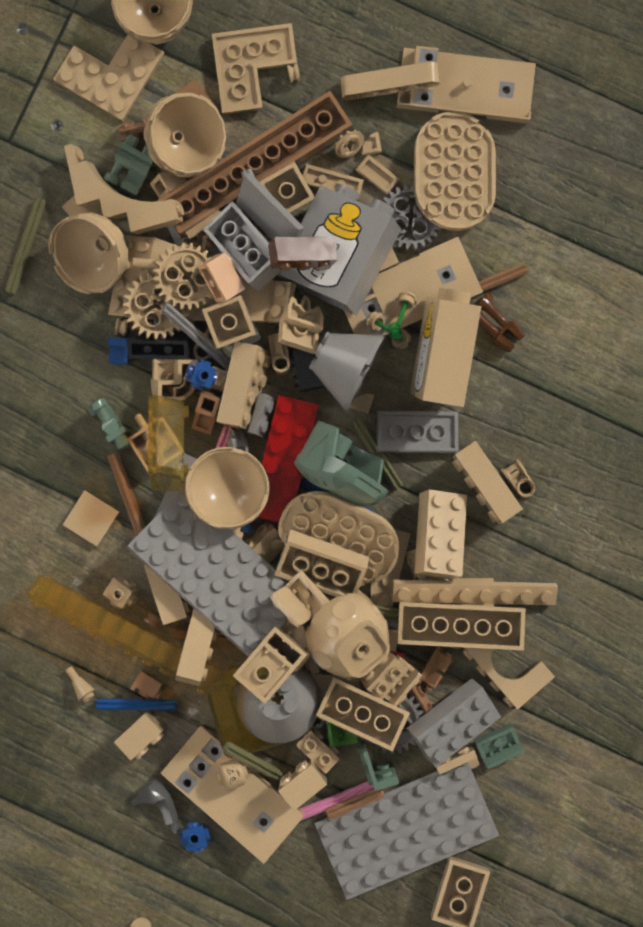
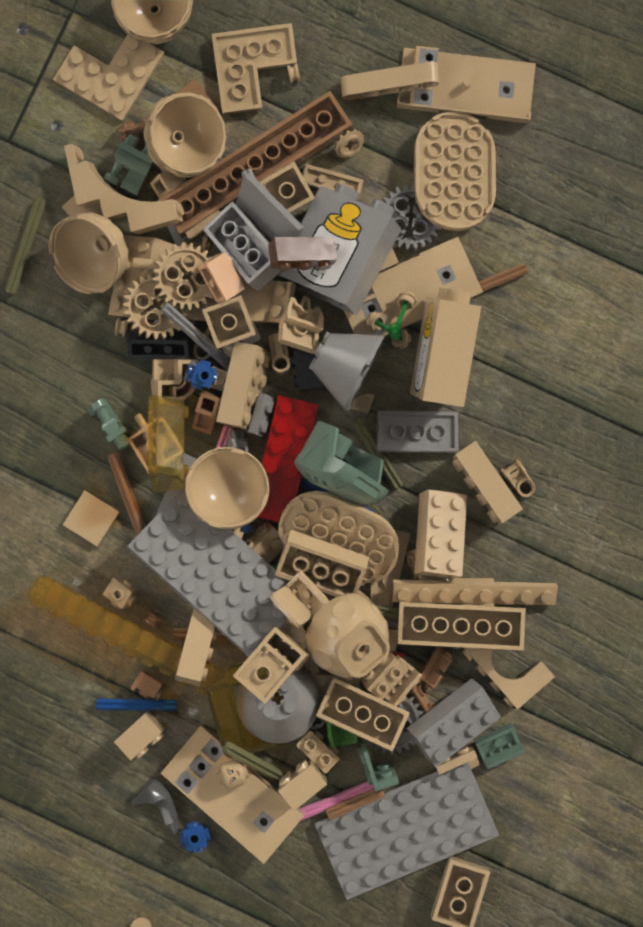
tan cone [66,666,96,703] -> none
blue panel [108,337,130,365] -> none
tan brick [144,565,192,625] -> none
tan tile [355,154,400,196] -> none
tan tile [362,132,382,156] -> none
reddish brown piece [477,292,525,353] -> none

